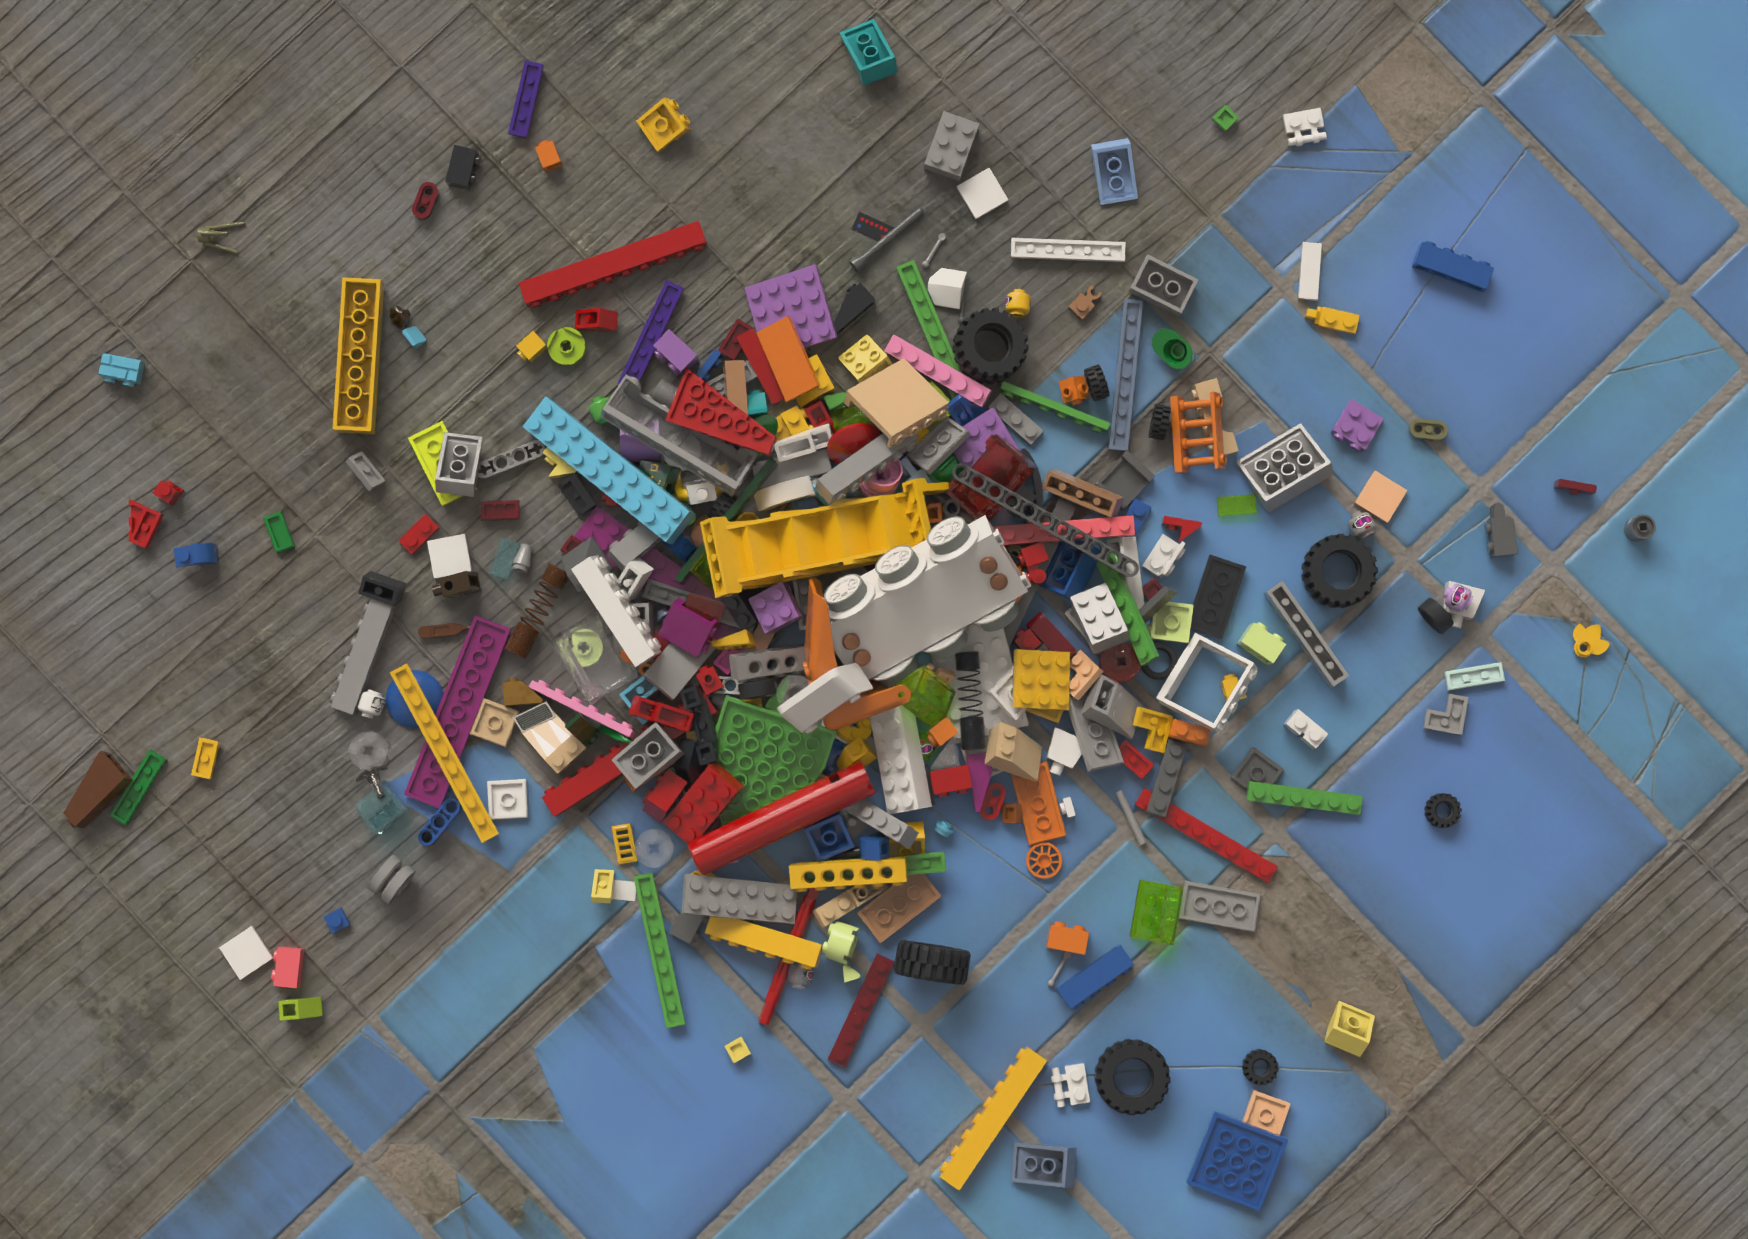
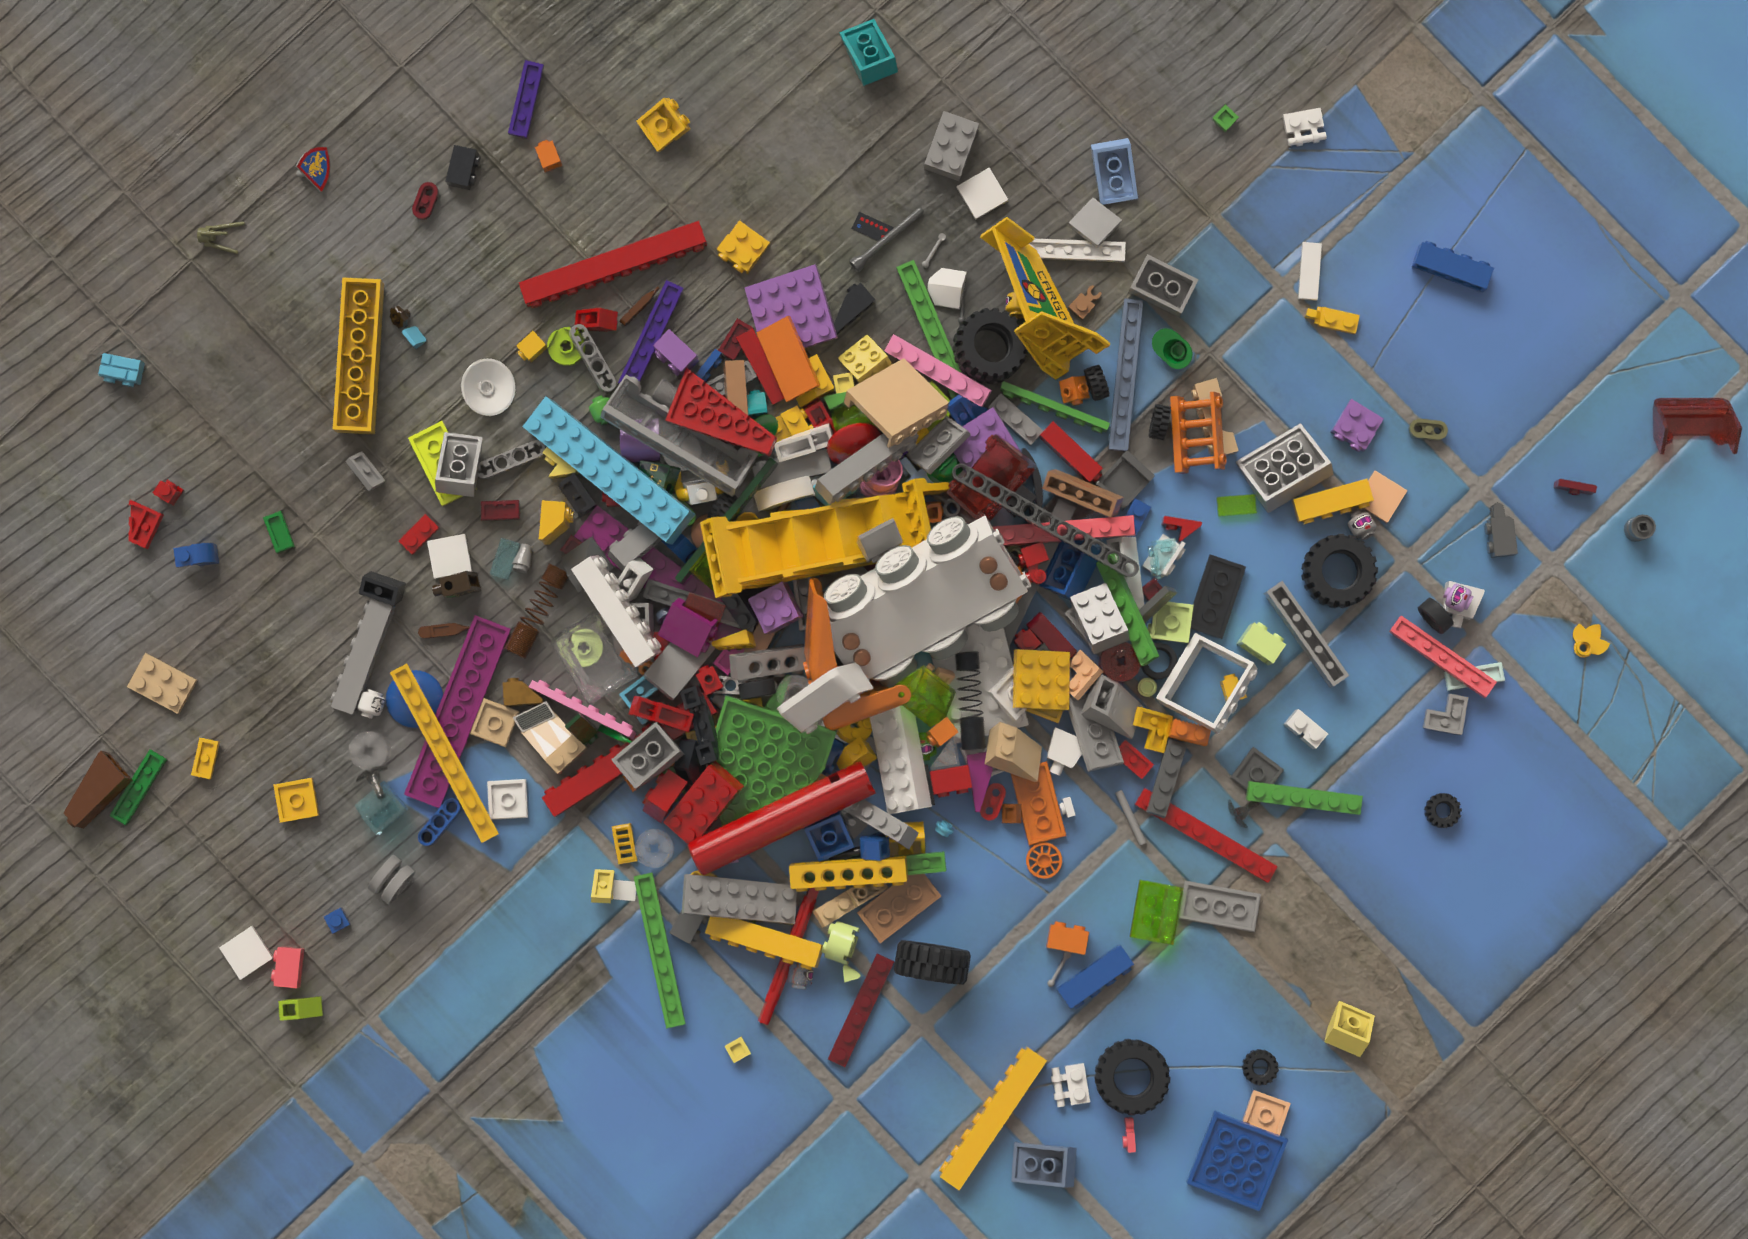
none -> tan plate [127,653,198,714]
none -> yellow plate [274,778,319,823]
none -> shield [295,147,330,192]
none -> white hat [461,358,516,416]
none -> yellow slope [539,500,574,545]
none -> light grey beam [569,324,616,392]
none -> reddish brown piece [619,286,660,327]
none -> yellow plate [717,220,770,274]
none -> light yellow plate [833,372,854,394]
none -> light grey slope [856,518,903,563]
none -> yellow piece [980,217,1110,380]
none -> red brick [1039,421,1103,483]
none -> light grey tile [1068,198,1122,248]
none -> coral plate [1122,1117,1136,1153]
none -> yellowish green plate [1138,678,1157,697]
none -> clear light blue bracket [1148,538,1176,580]
none -> clear smoke plant [1228,799,1261,828]
none -> yellow brick [1292,478,1374,525]
none -> coral plate [1389,616,1497,698]
none -> clear red windscreen [1653,398,1742,454]

